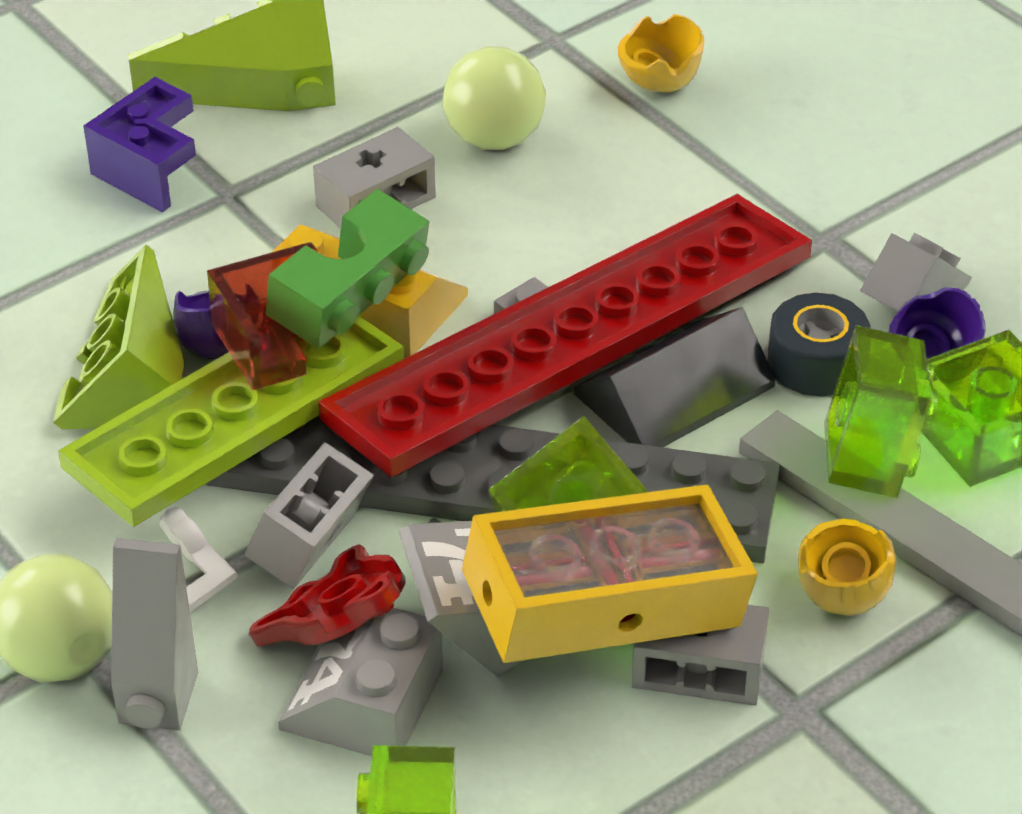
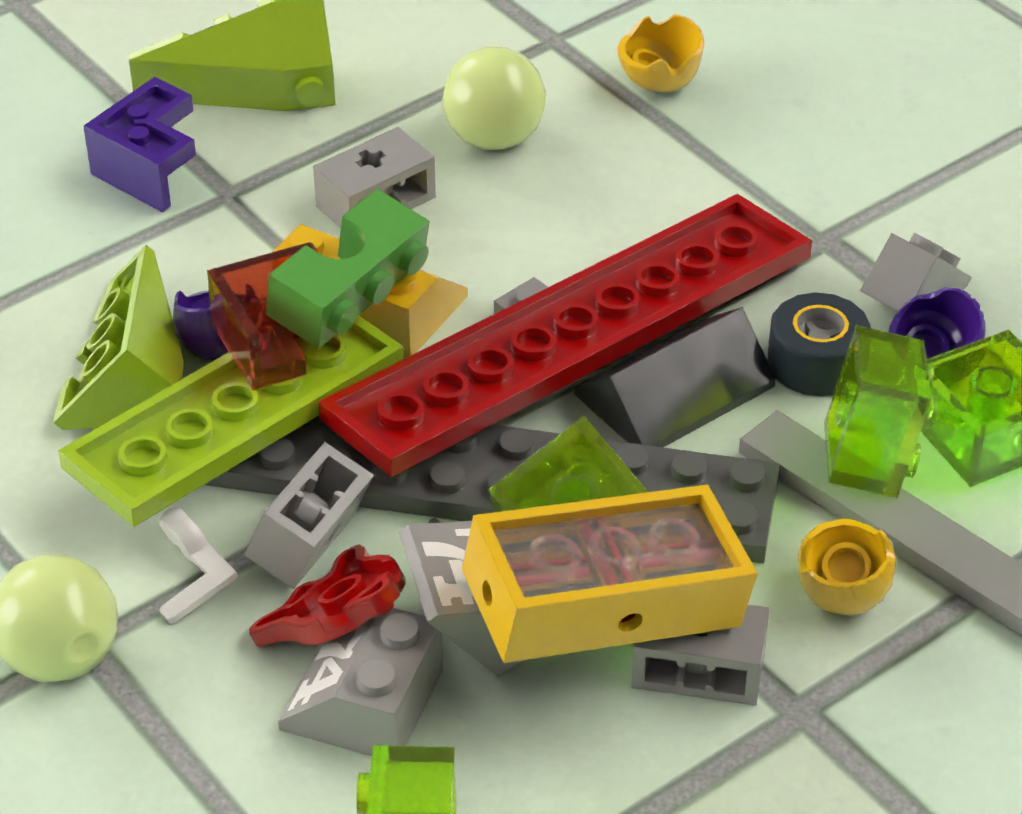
light grey slope [111,538,198,730] -> none

